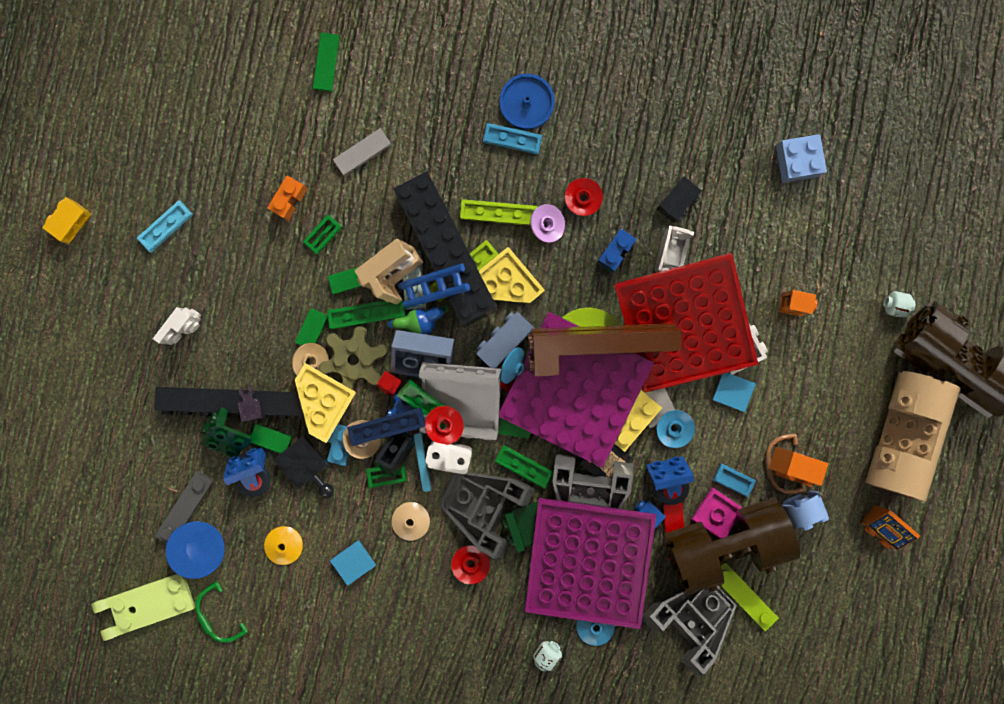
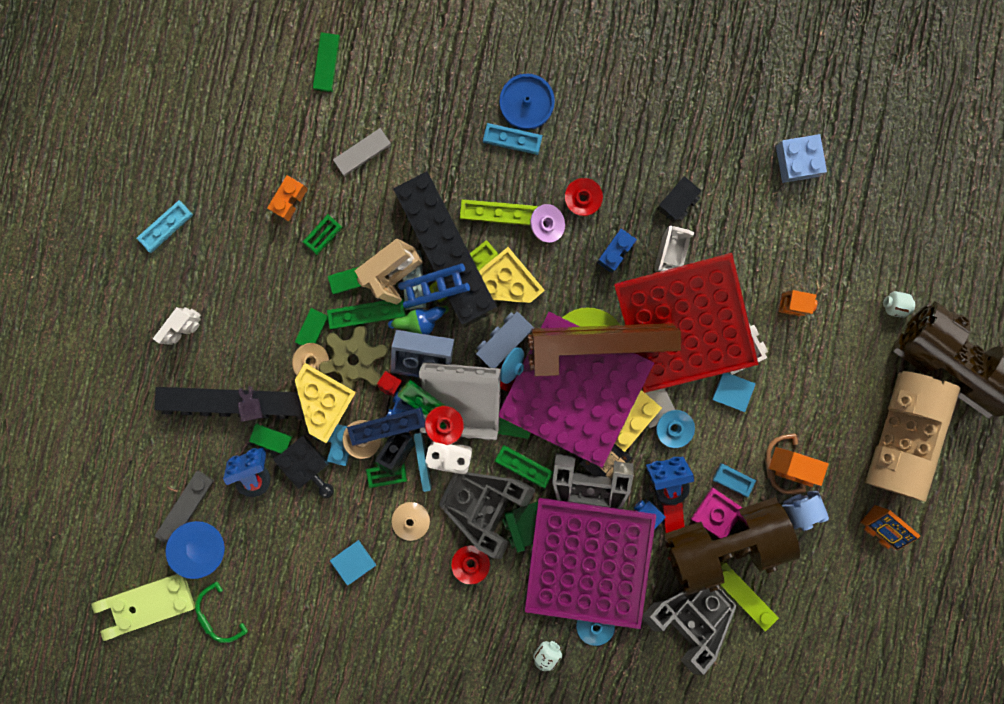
yellow brick [42,197,92,244] -> none
dark green bracket [200,407,252,457] -> none
yellow dish [264,526,303,565] -> none

